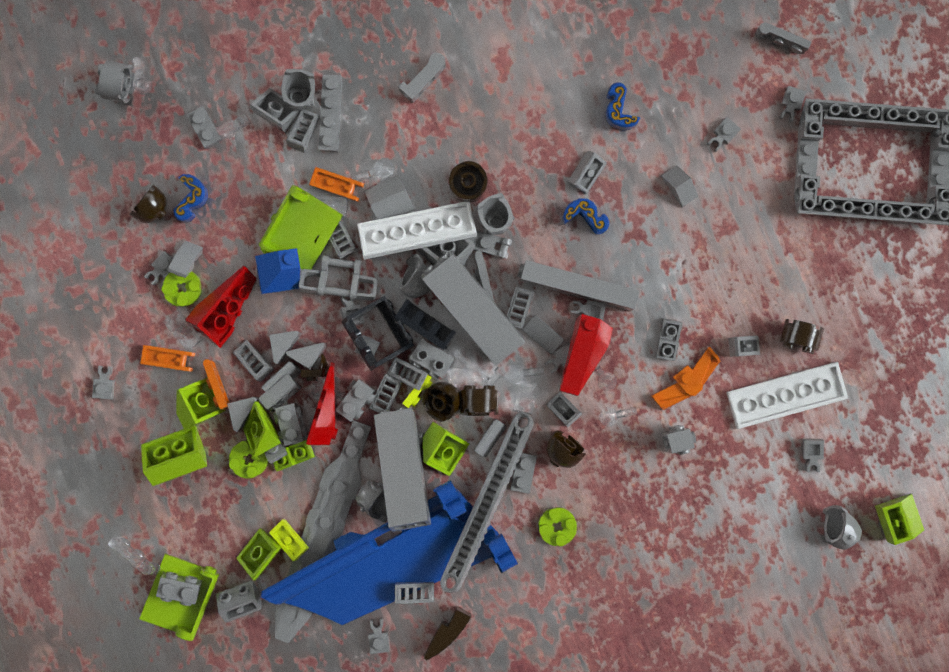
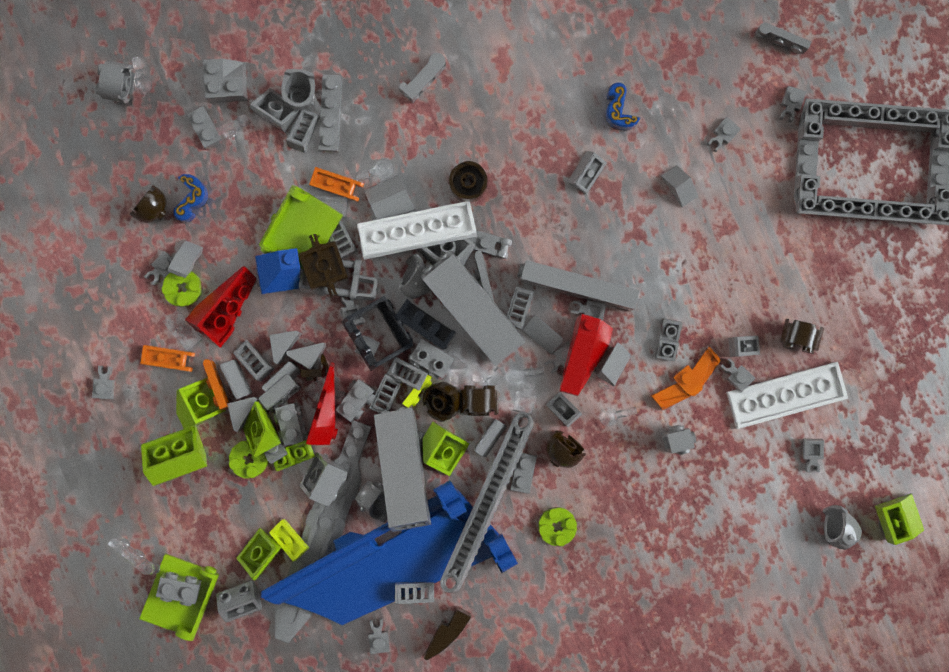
light grey helmet [477,193,515,235] -> none
blue animal [562,198,609,234] -> none
none -> light grey slope [203,59,248,103]
none -> light grey slope [219,360,252,400]
none -> dark brown plate [298,234,348,298]
none -> light grey slope [299,452,347,507]
none -> light grey slope [597,342,631,386]
none -> light grey plate [720,358,756,393]

